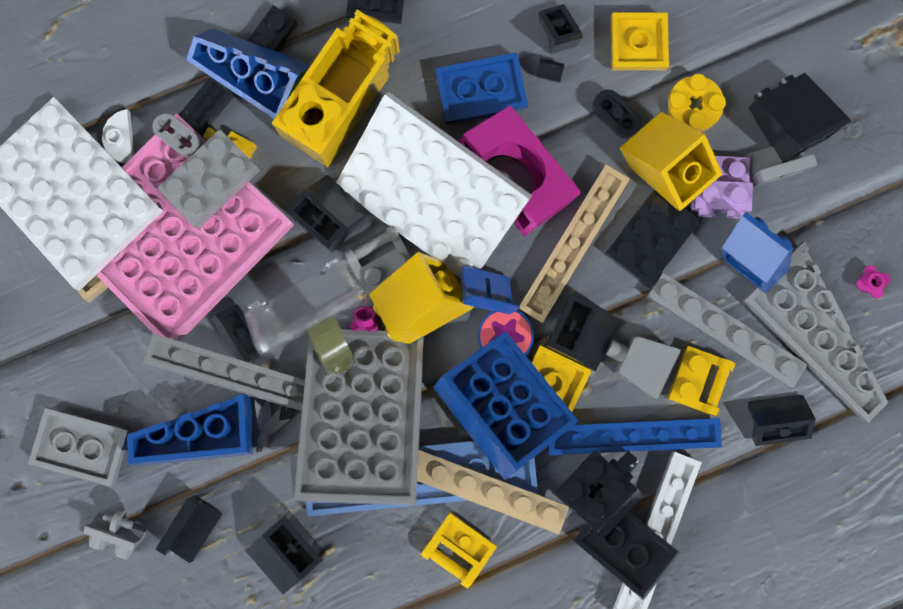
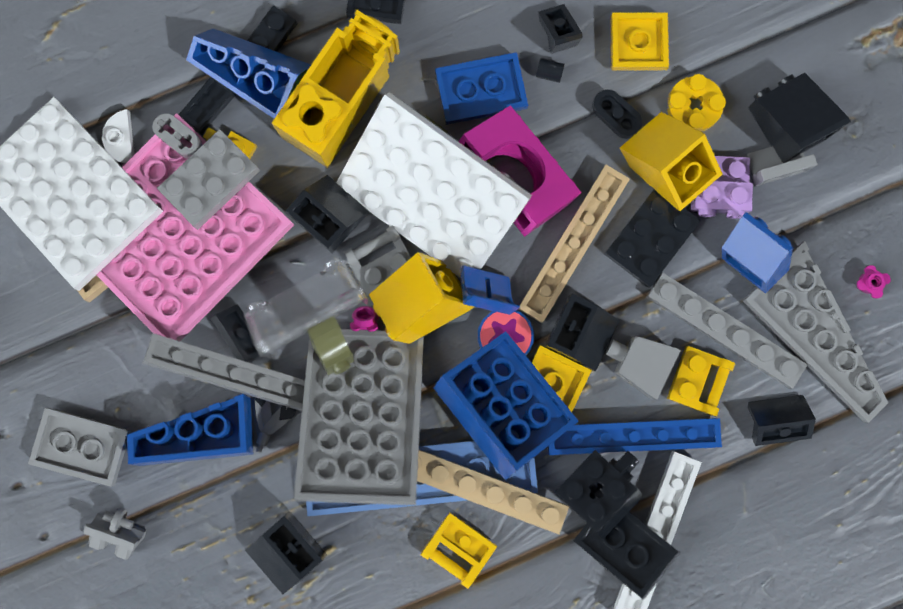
black panel [155,495,222,563] -> none

